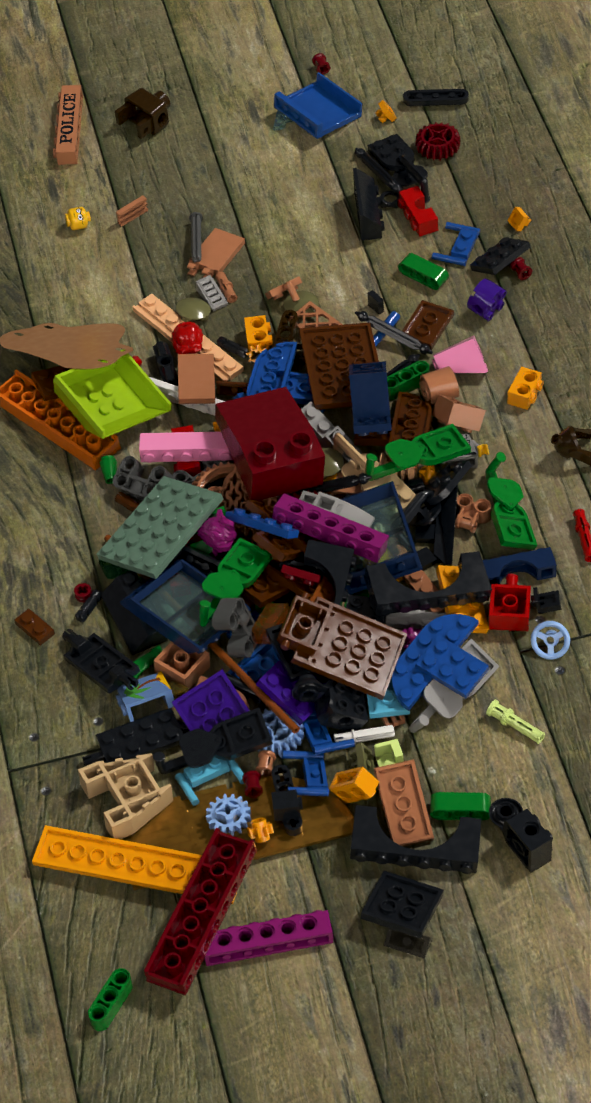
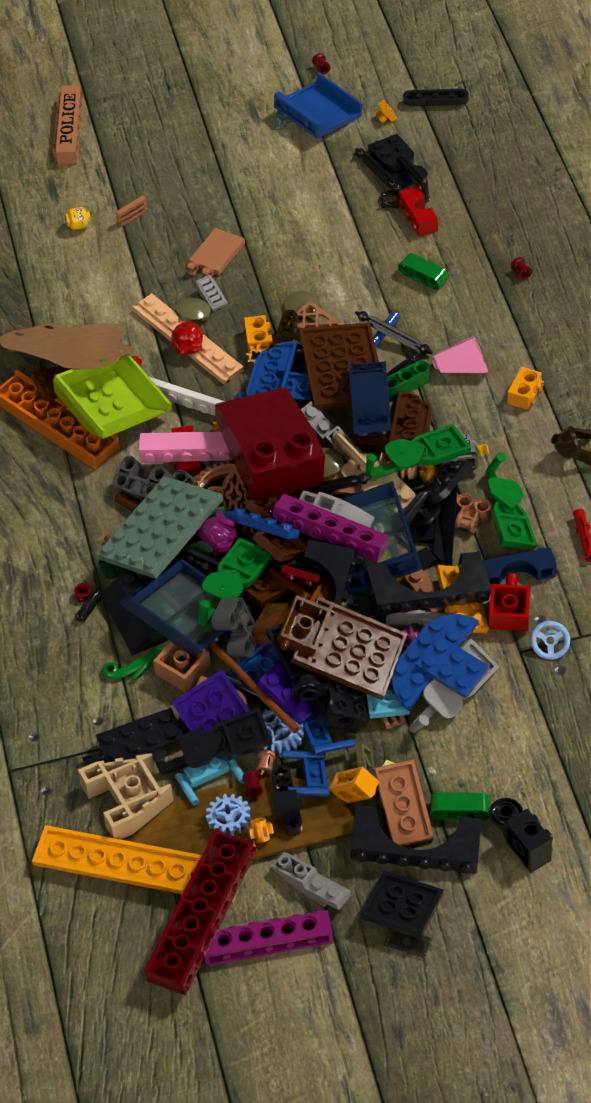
reddish brown plate [14,609,55,646] -> none
black plate [62,629,140,694] -> none
green beam [88,968,133,1031] -> none
green cone [99,455,118,484] -> none
dark brown piece [115,88,171,139] -> none
medium blue panel [115,672,174,722] -> none
black piece [153,341,178,386] -> none
clear yellow slope [170,681,189,700] -> none
nougat tile [178,354,215,404] -> none
dark grey axle [189,212,203,263] -> none
nougat pin [215,272,238,303] -> none
reddish brown slope [216,380,248,396] -> none
black axle [217,336,248,358] -> none
nougat plate [265,276,302,302] -> none
white axle [333,725,395,745] -> none
black slope [353,168,385,241] -> none
black tile [367,290,384,315] -> none
yellowish green panel [374,739,404,767] -> none
reddish brown tile [402,300,454,350] -> none
dark red gear [415,122,461,161] -> none
nougat piece [419,366,459,406] -> none
blue plate [432,222,480,266] -> none
nougat brick [432,394,486,433] -> none
dark purple brick [467,278,507,321] -> none
black plate [470,237,531,275] -> none
yellowish green pin [486,699,545,744] -> none
light orange tile [507,207,531,231] -> none
black bracket [531,587,562,614] -> none
none -> light grey slope [271,852,352,910]

